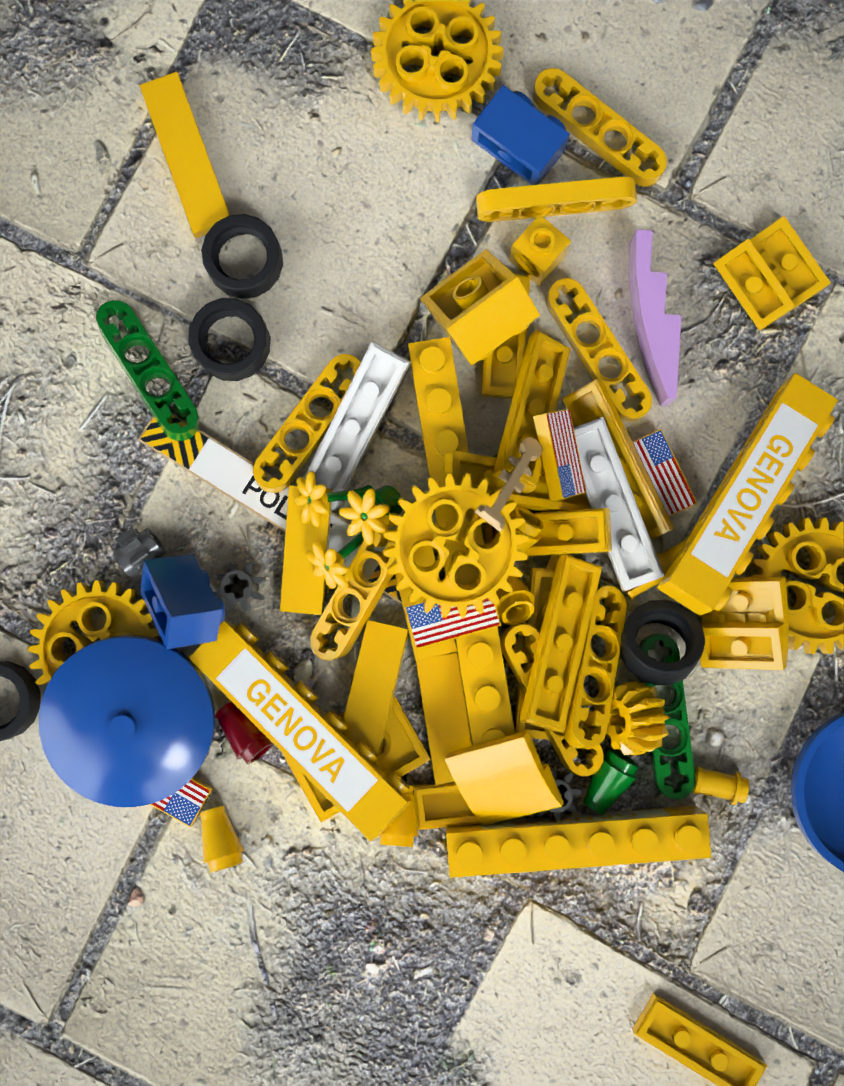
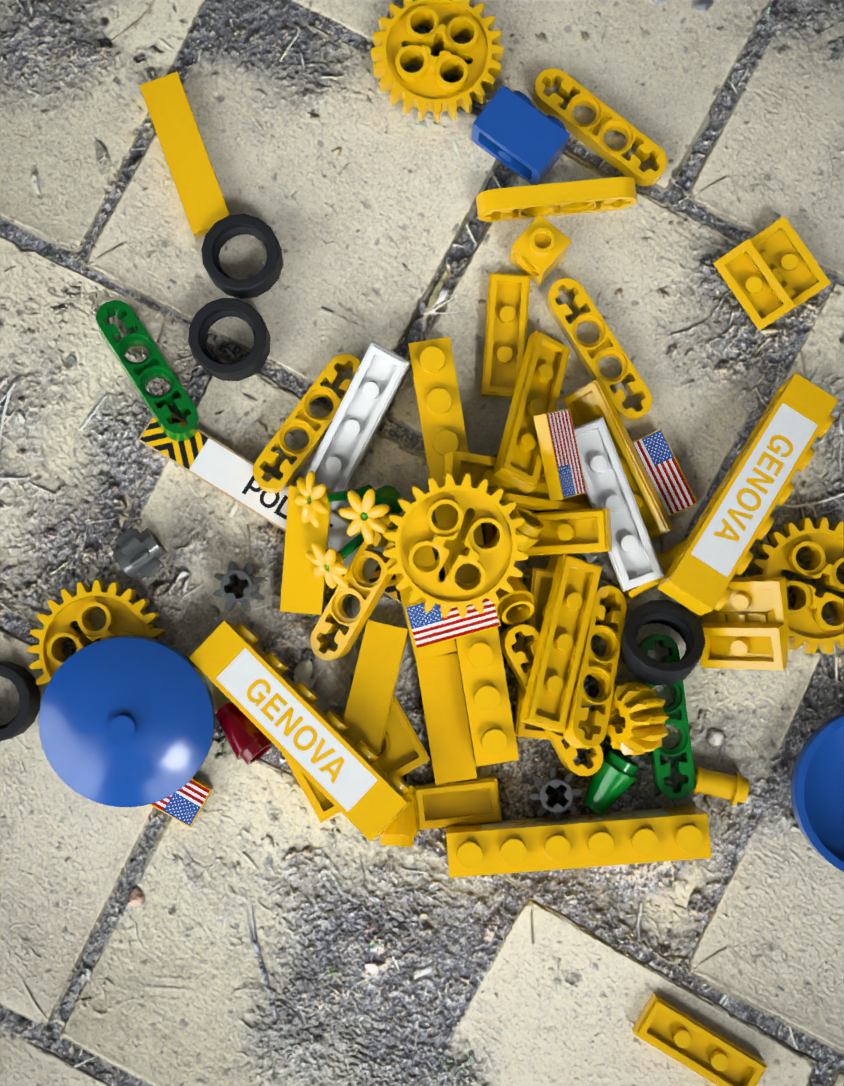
blue brick [140,554,225,649] -> none
yellow cone [199,806,245,873] -> none
yellow slope [420,249,540,366] -> none
yellow slope [445,730,564,826] -> none
tan piece [475,437,543,531] -> none
lavender slope [629,229,682,406] -> none

